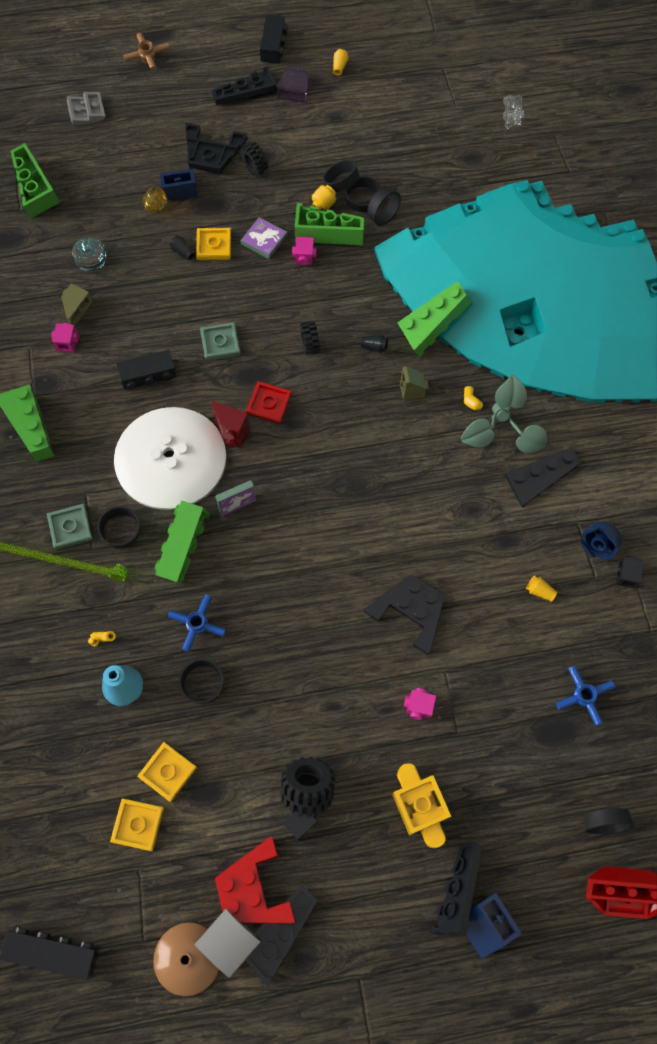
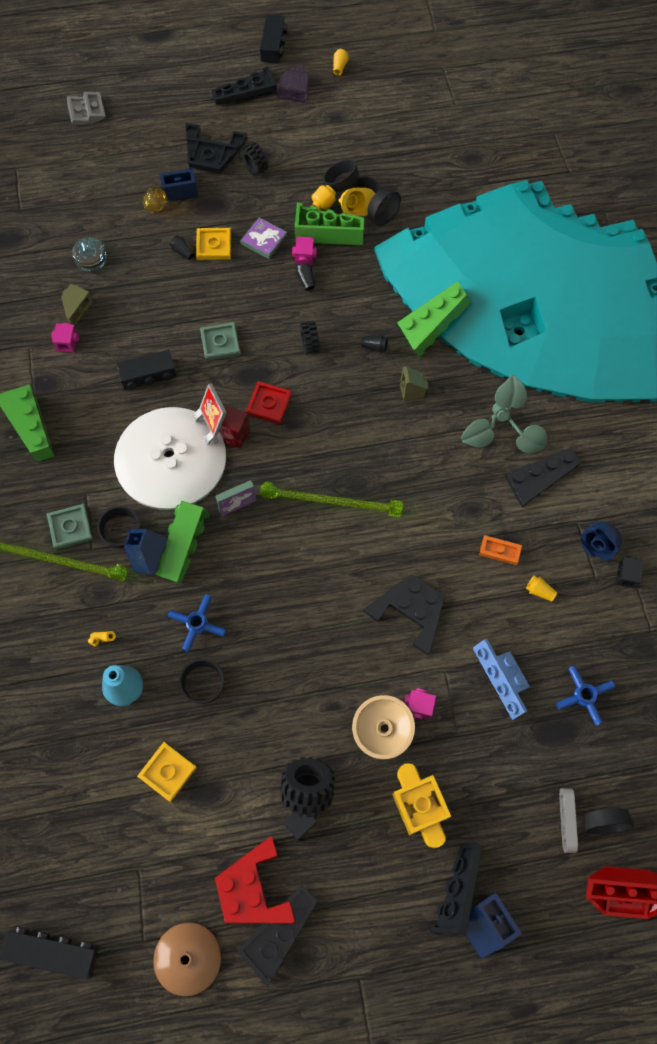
bright green wedge [11,143,60,218] -> none
yellow tile [110,799,164,852] -> none
medium nougat bar [123,33,170,71] -> none
light grey slope [194,909,261,978] -> none
yellow arm [464,386,483,411] -> none
clear hips [503,94,524,129] -> none
none -> dark blue slope [124,529,167,575]
none -> flag [193,383,226,445]
none -> clear neon green hinge [260,482,403,517]
none -> black cone [296,263,315,291]
none -> yellow piece [338,188,375,216]
none -> tan dish [352,695,415,759]
none -> medium blue bracket [473,639,530,720]
none -> orange plate [479,535,522,565]
none -> light grey beam [559,788,578,853]

